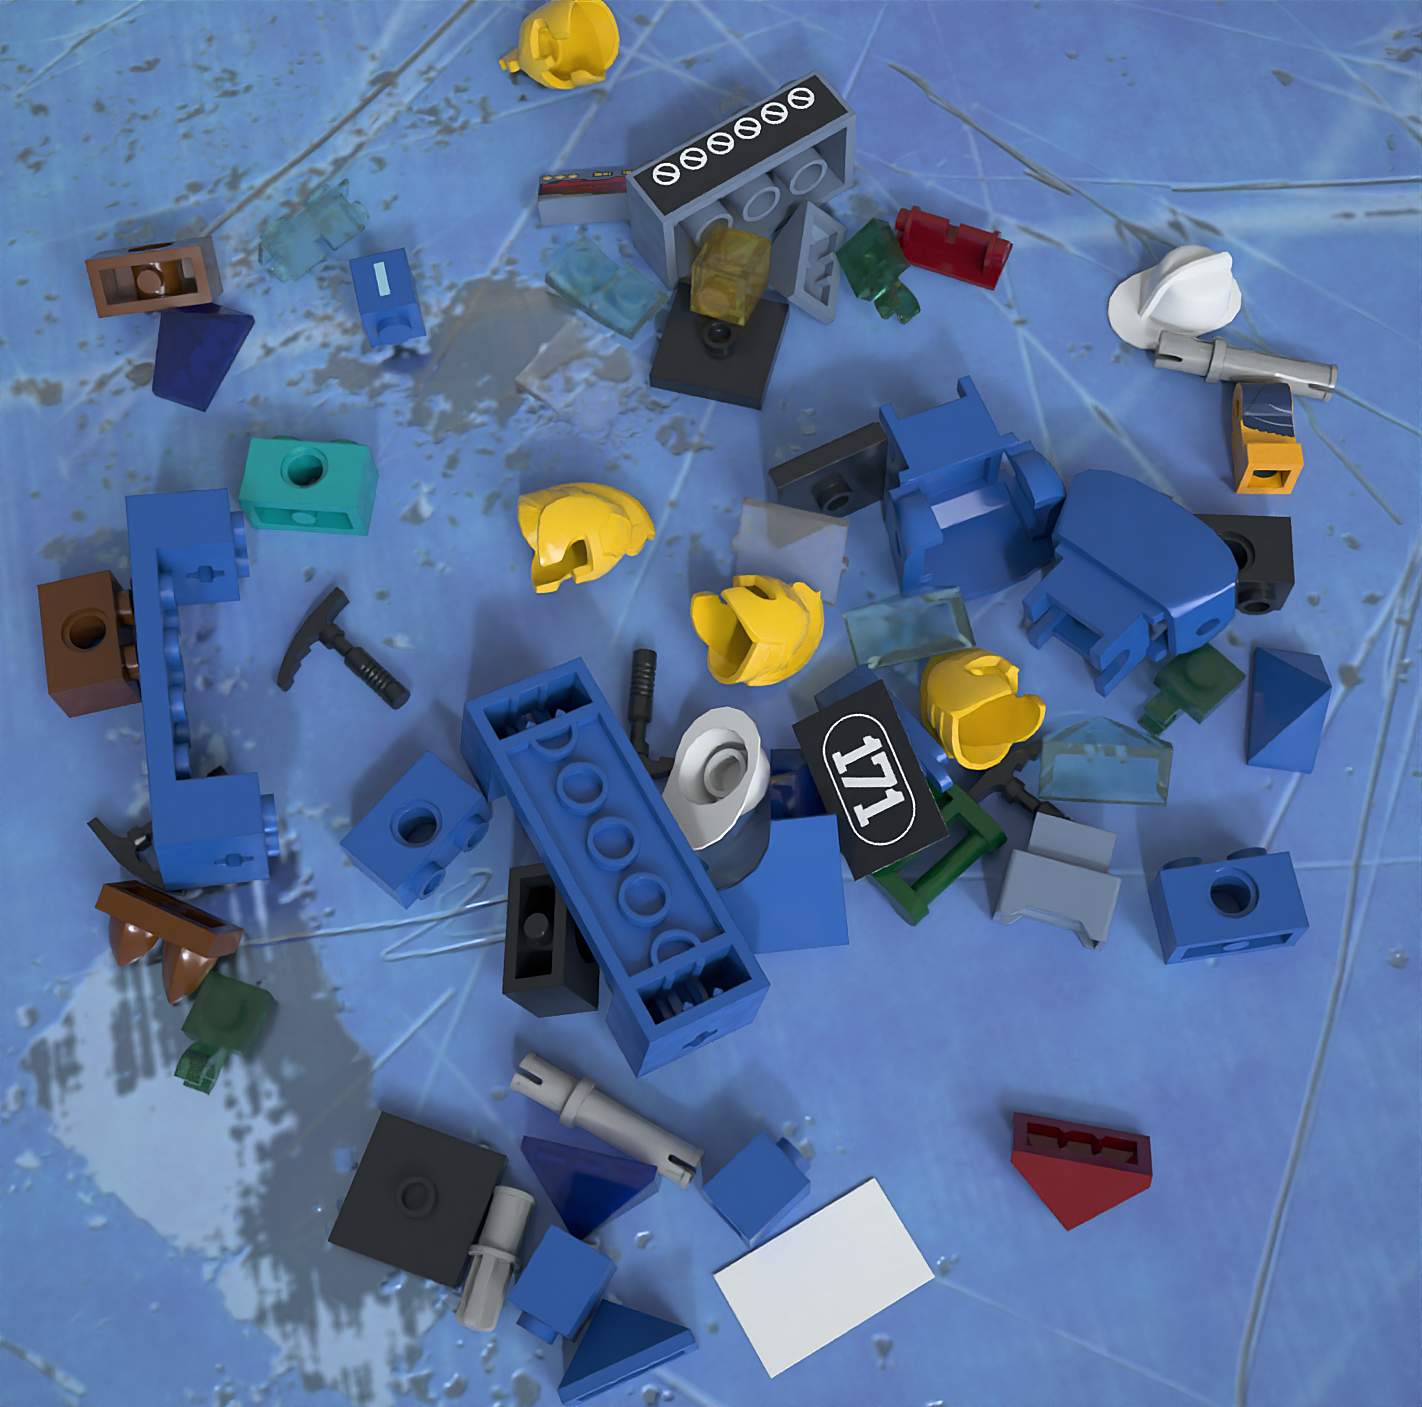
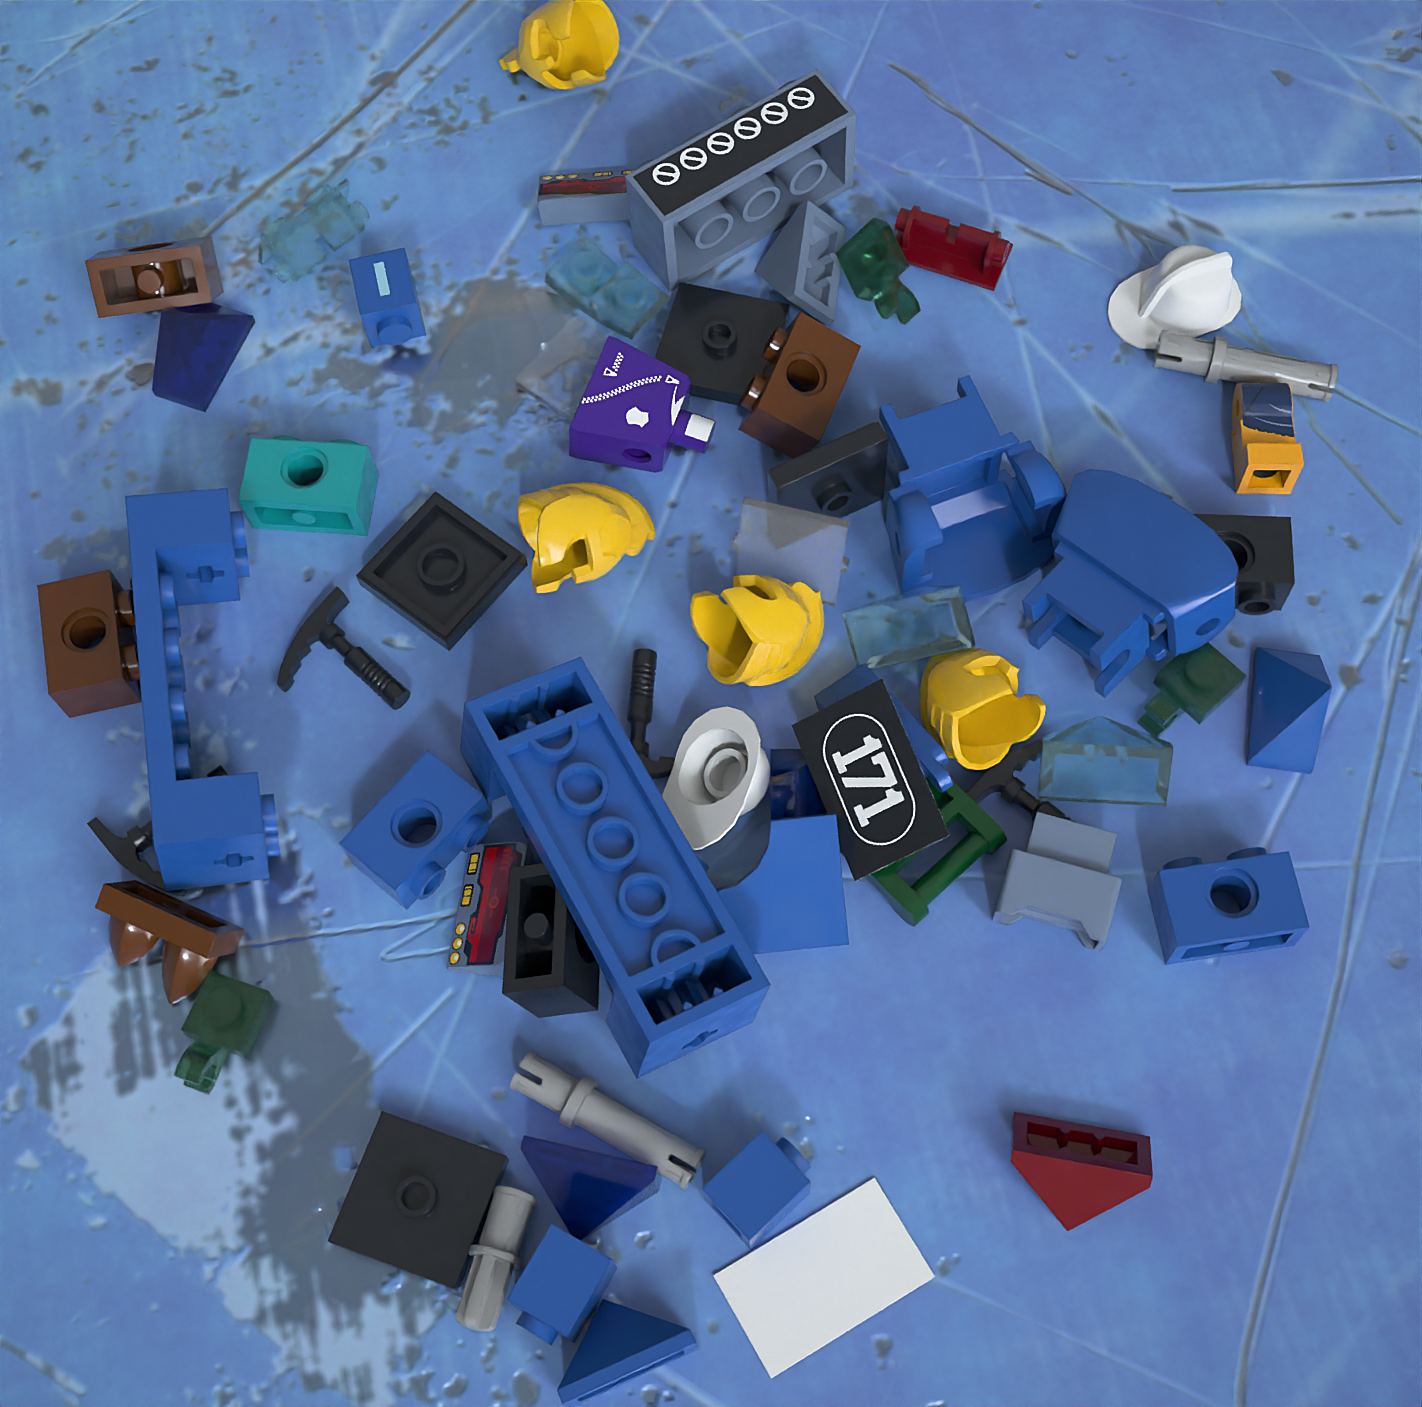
clear yellow brick [690,225,771,326] -> none
none -> black plate [356,491,528,651]
none -> slope [446,841,534,977]
none -> dark purple torso [569,335,716,473]
none -> reddish brown brick [738,312,861,459]

